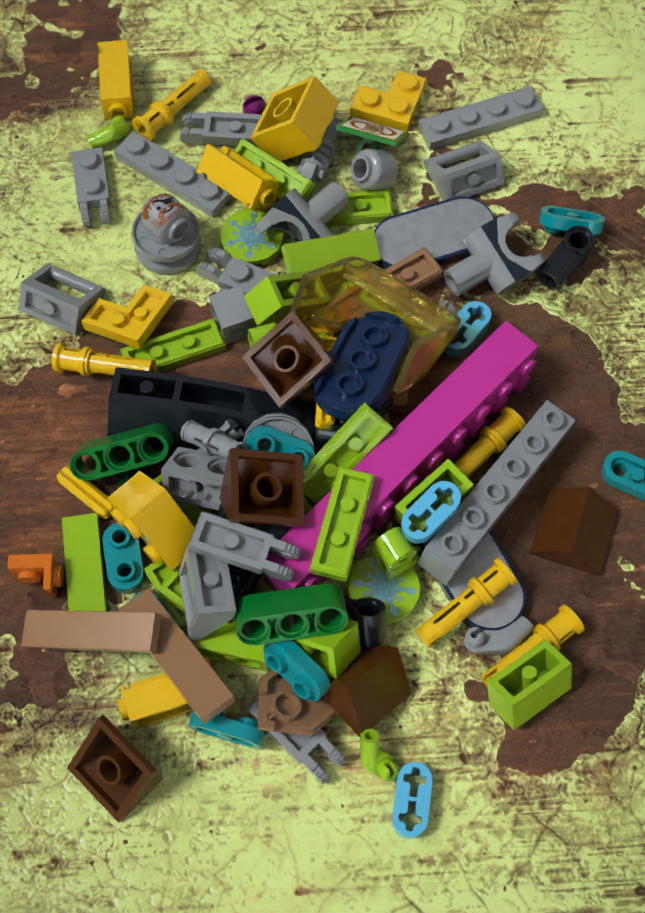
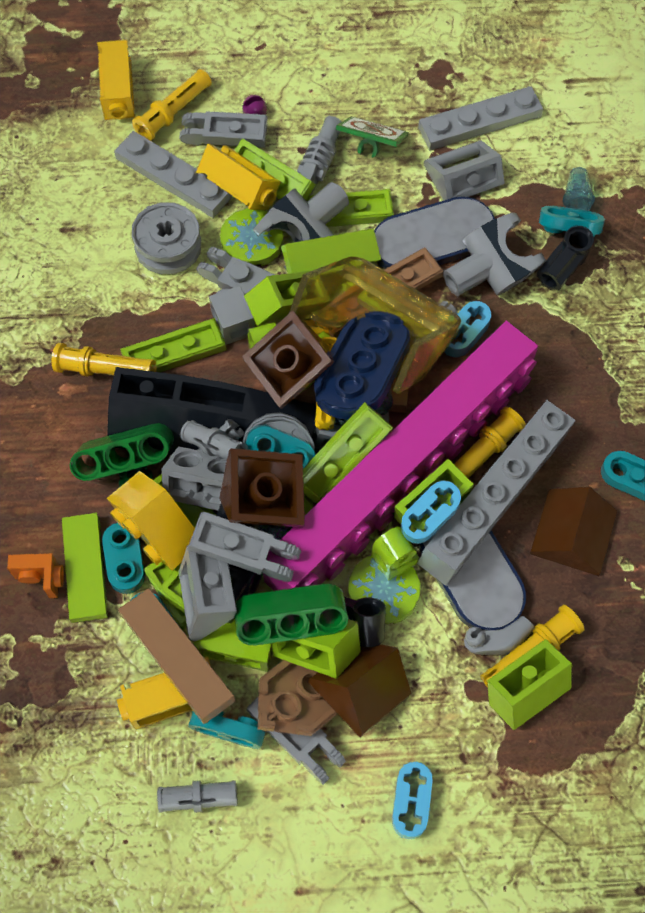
light grey tile [19,264,105,335] -> none
medium nougat tile [21,610,161,653] -> none
yellow axle [57,465,114,519] -> none
reddish brown slope [67,715,163,823] -> none
light grey hinge [71,147,111,226] -> none
yellow plate [81,285,174,349] -> none
lime arm [87,116,130,149] -> none
light grey head [141,193,191,243] -> none
yellow brick [250,76,339,161] -> none
teal plate [264,640,330,702] -> none
lime tile [310,467,375,582] -> none
yellow plate [350,70,426,132] -> none
light grey head [351,148,398,191] -> none
lime arm [360,729,400,781] -> none
yellow pin [414,557,518,649] -> none
none -> light grey pin [157,780,237,813]
none -> clear light blue cone [562,167,595,211]

